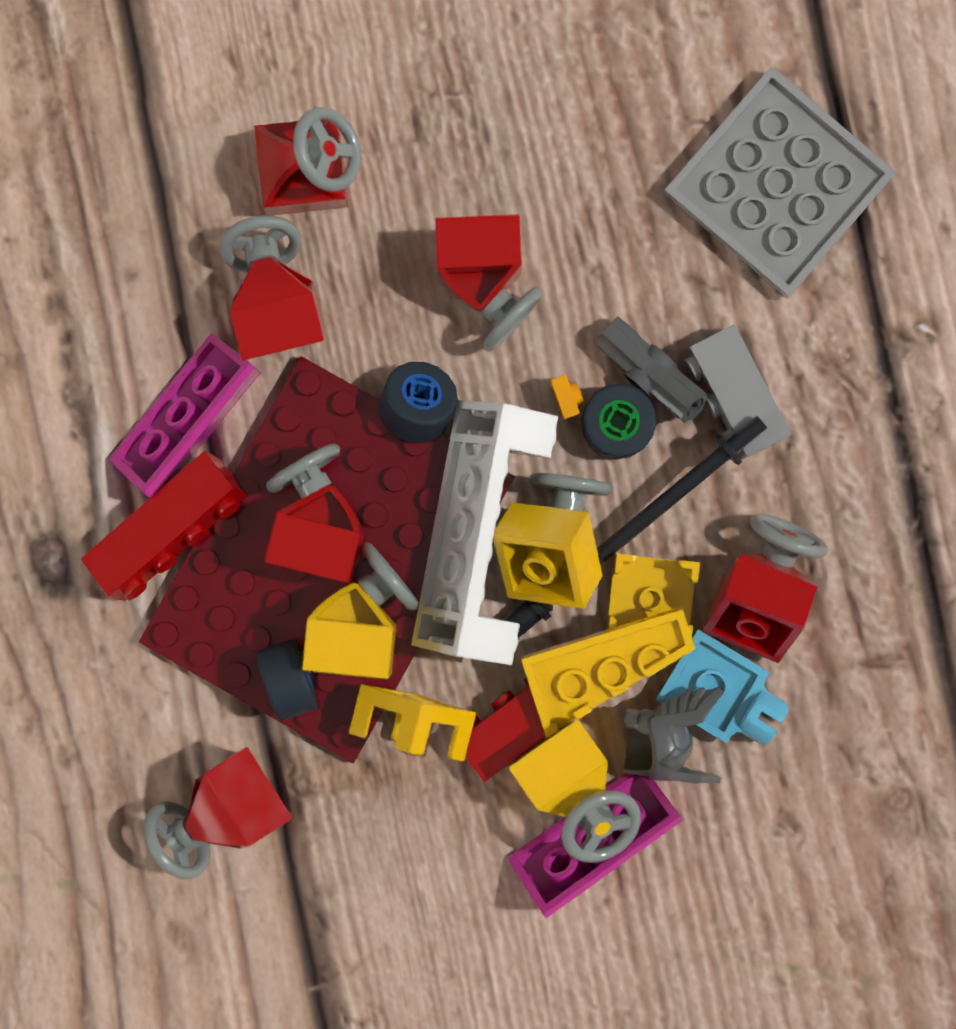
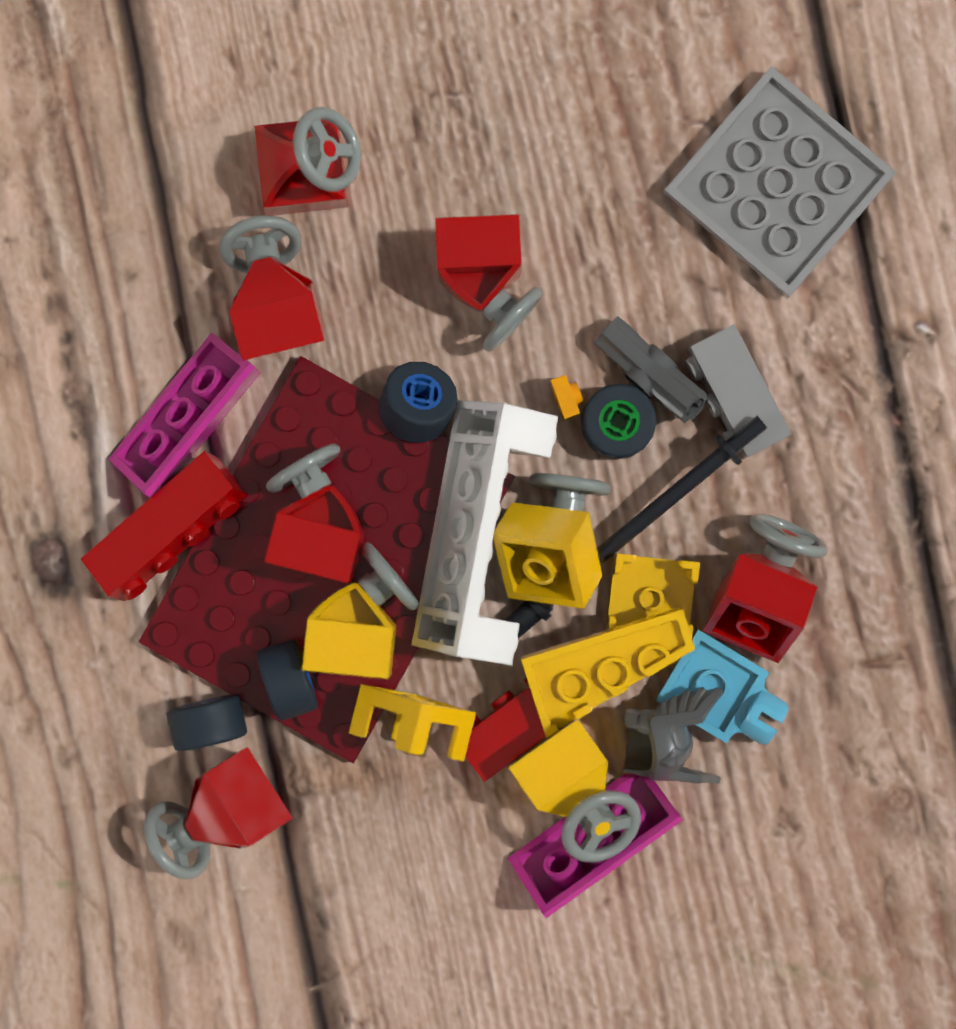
none -> black wheel [166,694,247,751]

